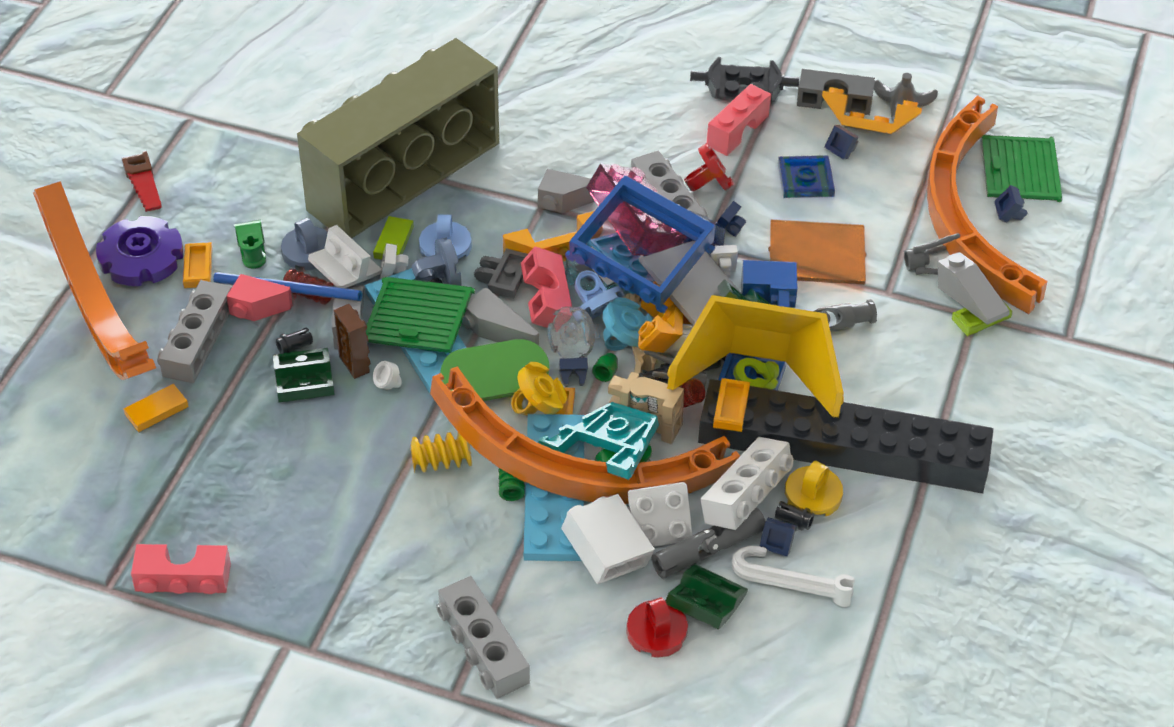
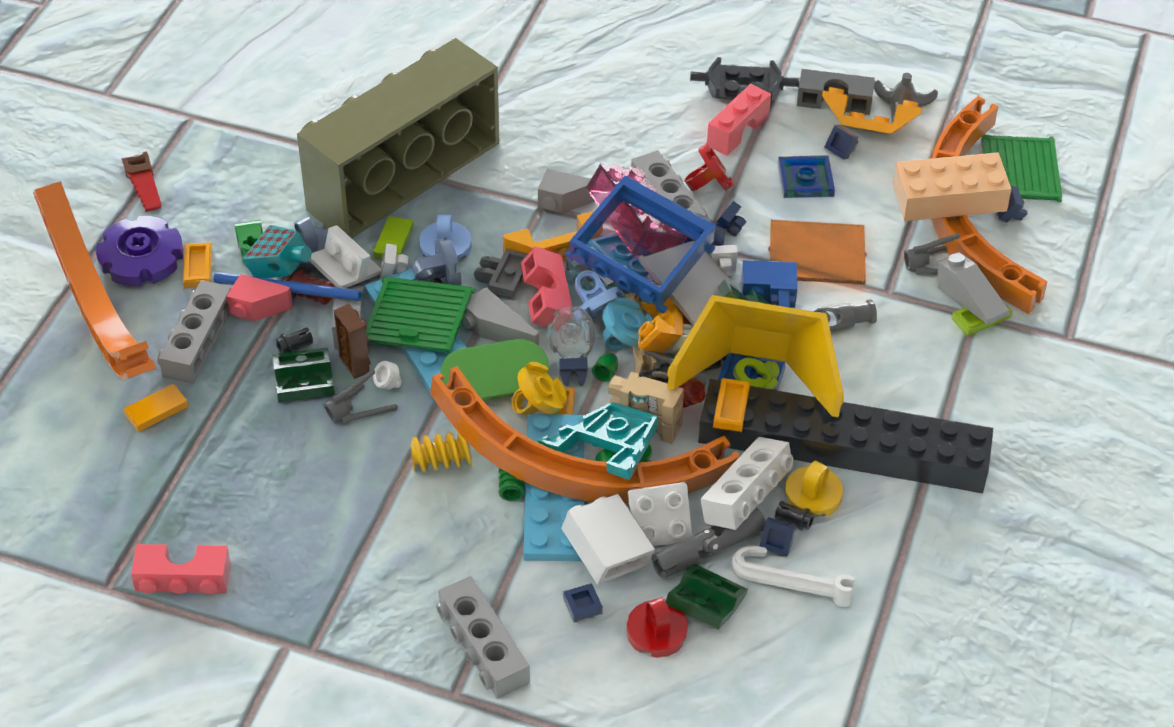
none -> teal torso [243,225,311,278]
none -> dark grey plant [324,369,398,425]
none -> dark blue tile [563,583,603,622]
none -> light nougat brick [893,152,1011,221]

